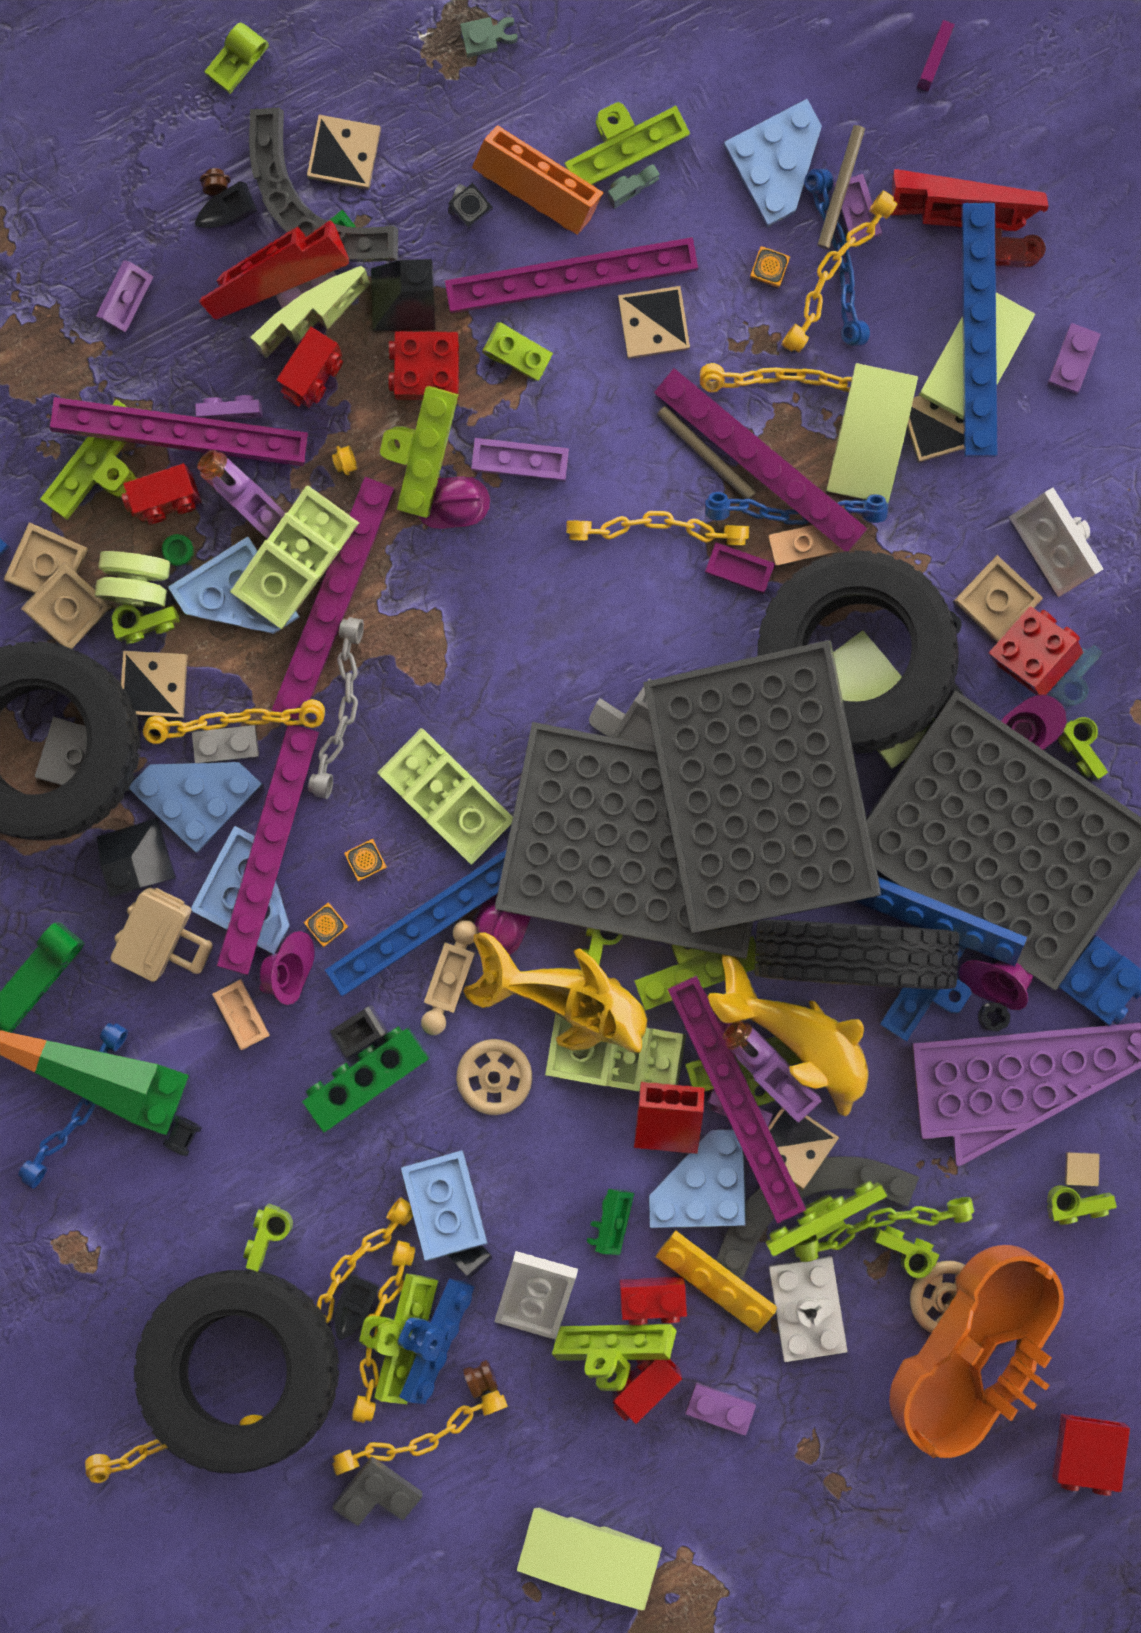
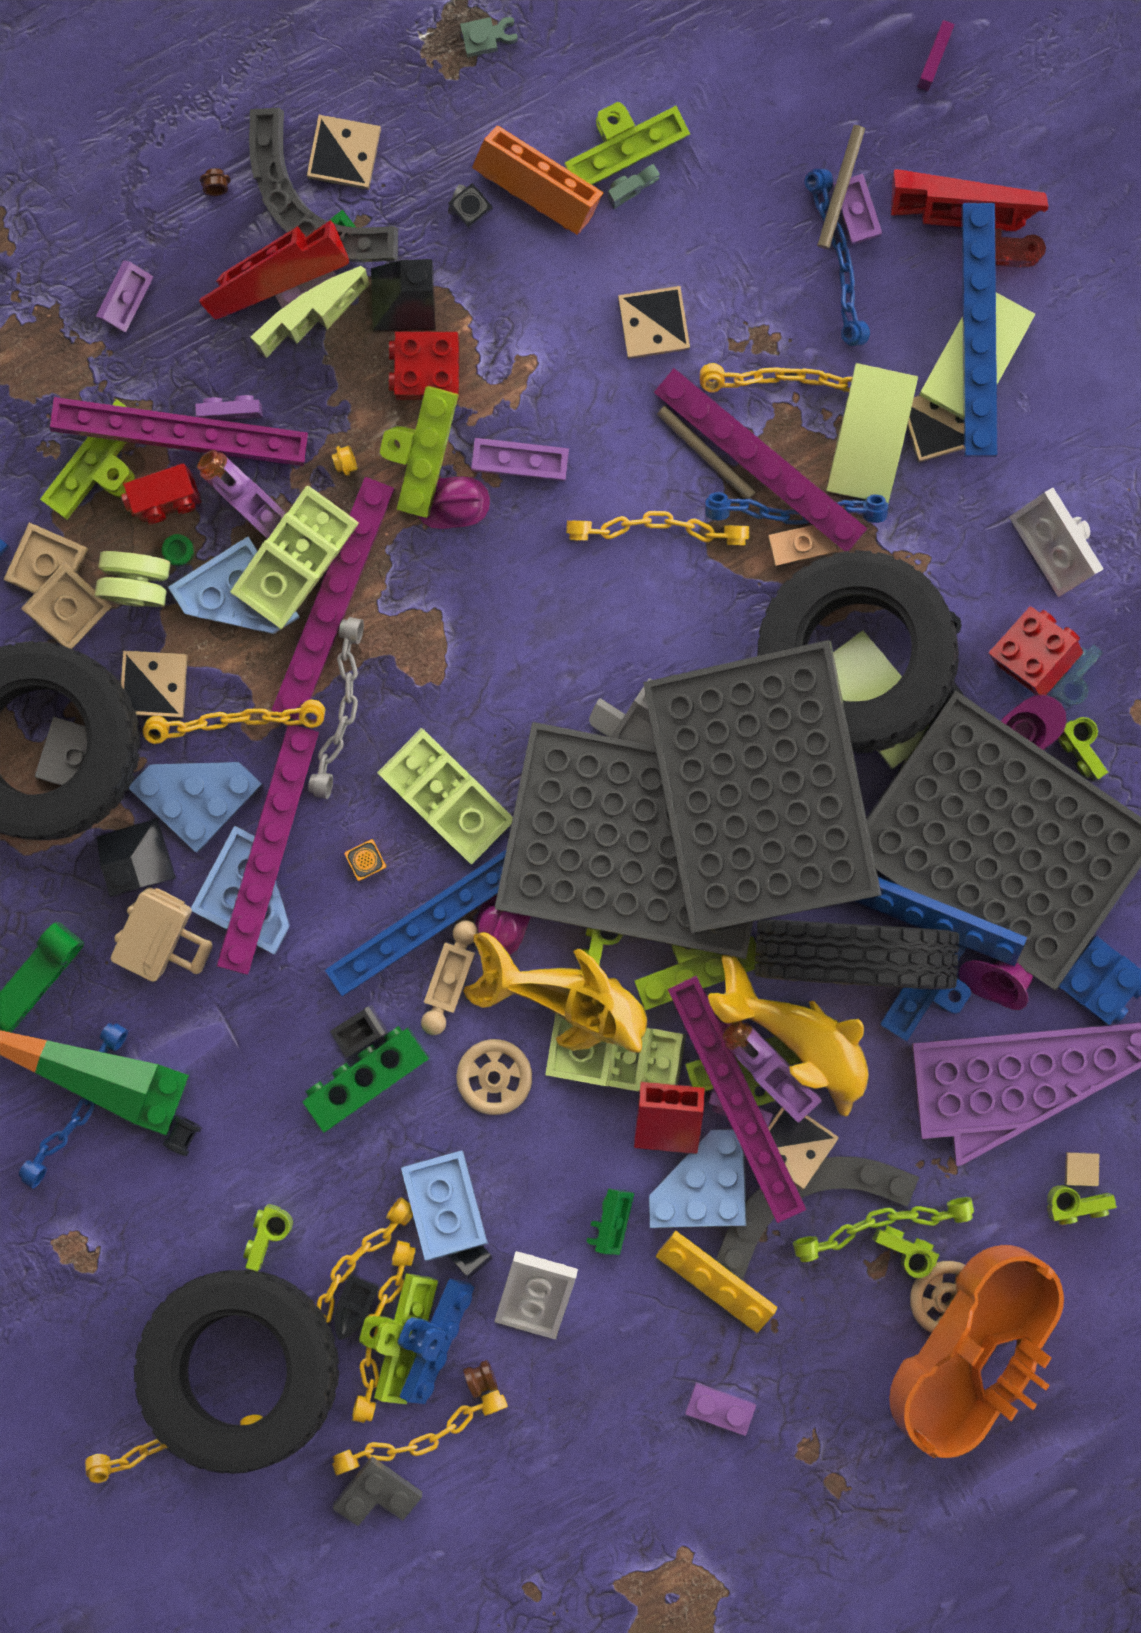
lime plate [112,604,180,644] -> none
light grey plate [192,725,259,763] -> none
black plate [195,181,257,228] -> none
lime plate [204,22,269,94] -> none
light nougat plate [212,979,270,1050] -> none
magenta piece [259,931,315,1005] -> none
red brick [277,326,343,408] -> none
tile [303,902,348,947] -> none
magenta plate [445,237,698,314] -> none
lime plate [482,322,553,381] -> none
yellowish green slope [517,1508,662,1610] -> none
lime plate [552,1324,677,1391] -> none
red brick [612,1359,682,1424] -> none
red brick [620,1276,687,1325] -> none
magenta tile [705,542,775,594] -> none
light blue plate [723,99,822,227] -> none
tile [750,246,790,288] -> none
lime plate [765,1181,887,1257] -> none
white plate [769,1256,847,1362] -> none
yellow piece [781,190,897,353] -> none
tan tile [953,555,1043,643] -> none
black bush [978,1002,1011,1032] -> none
medium lavender plate [1047,323,1101,395] -> none
red brick [1052,1414,1130,1496] -> none

